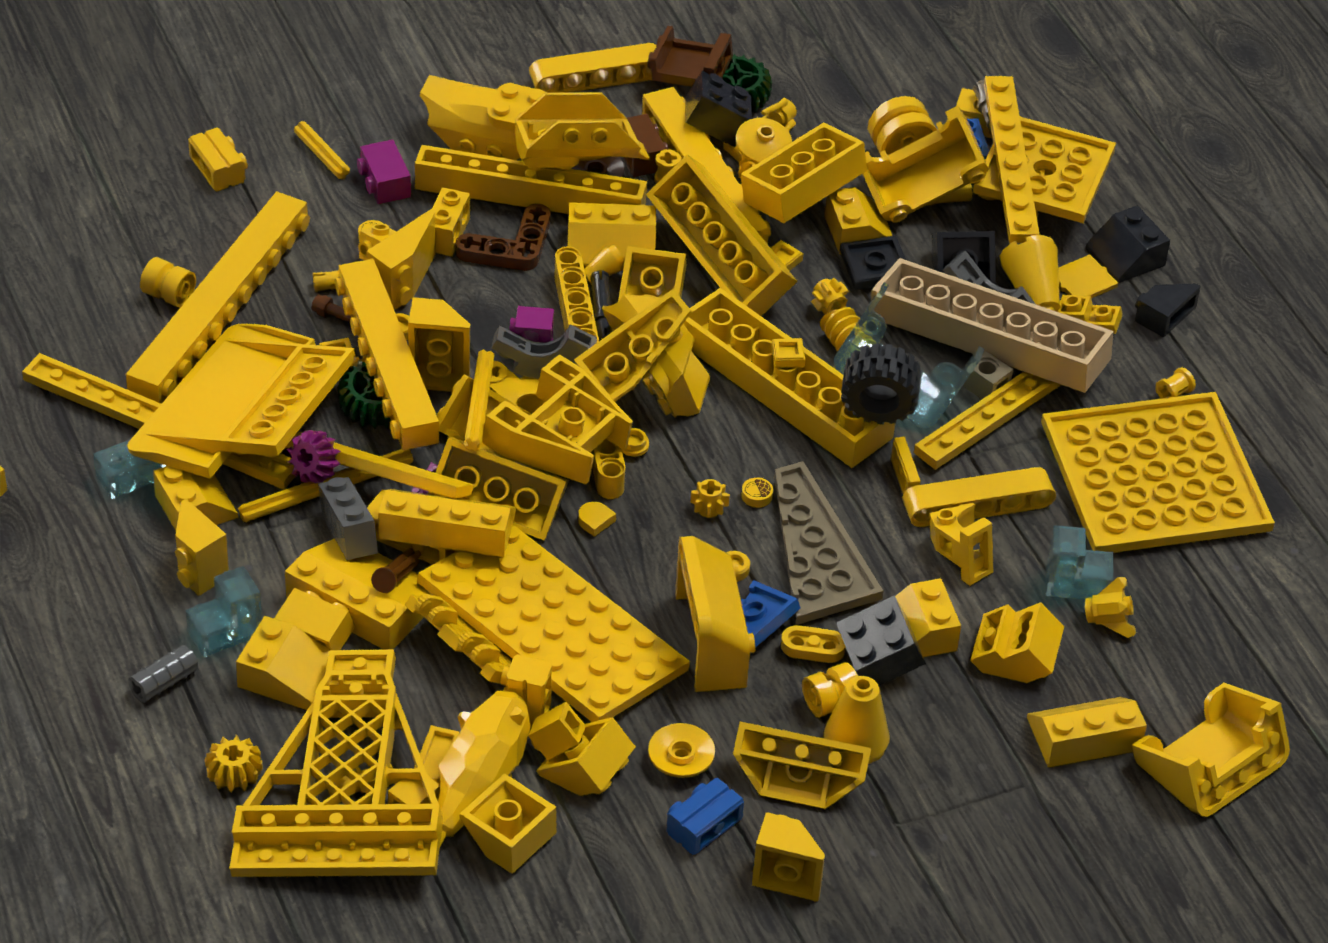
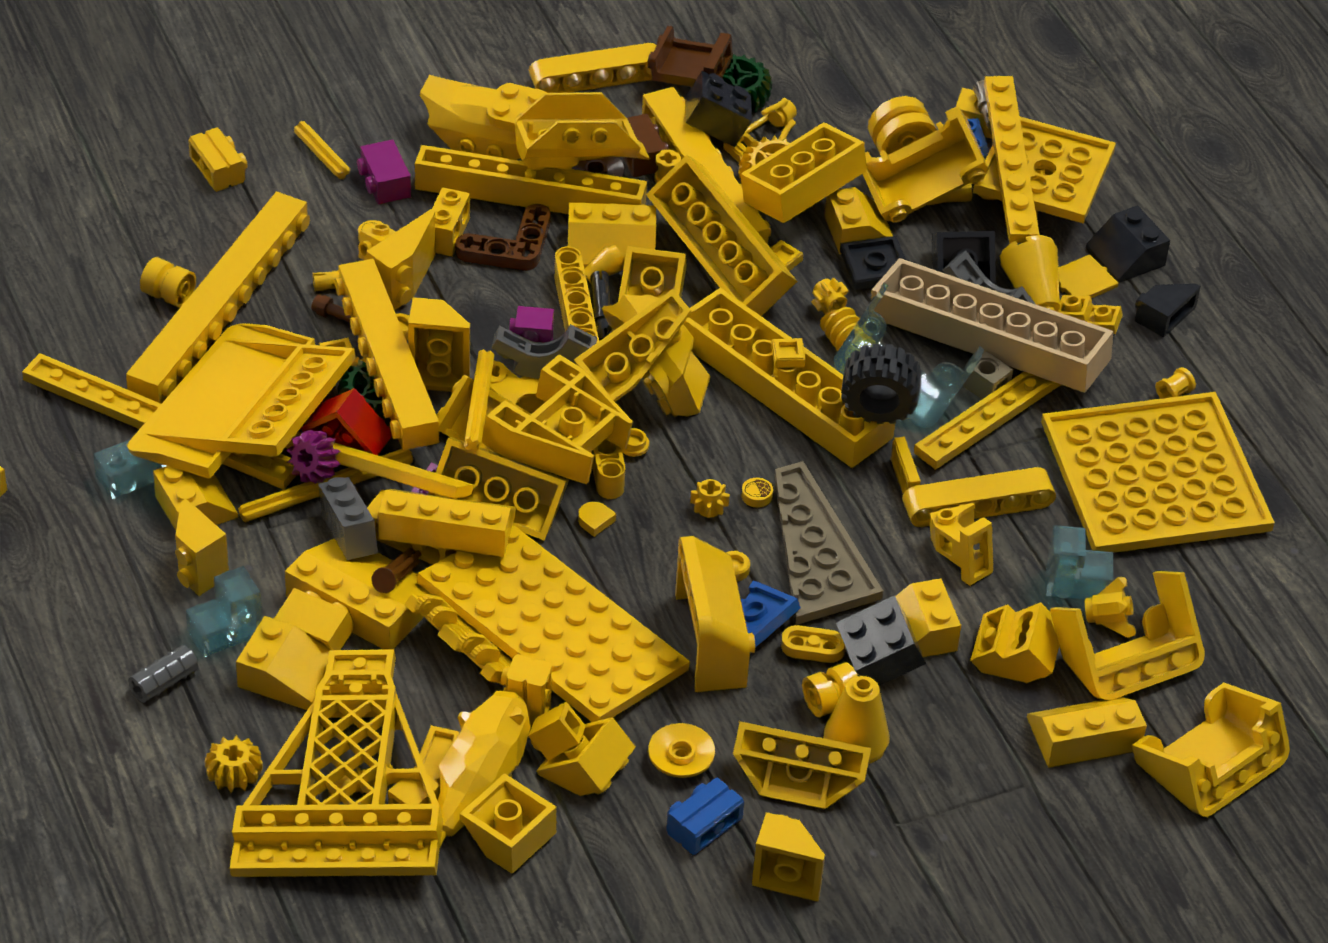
yellow dish [736,118,792,163] -> none
none -> red brick [300,388,392,455]
none -> yellow windscreen [1050,571,1205,700]

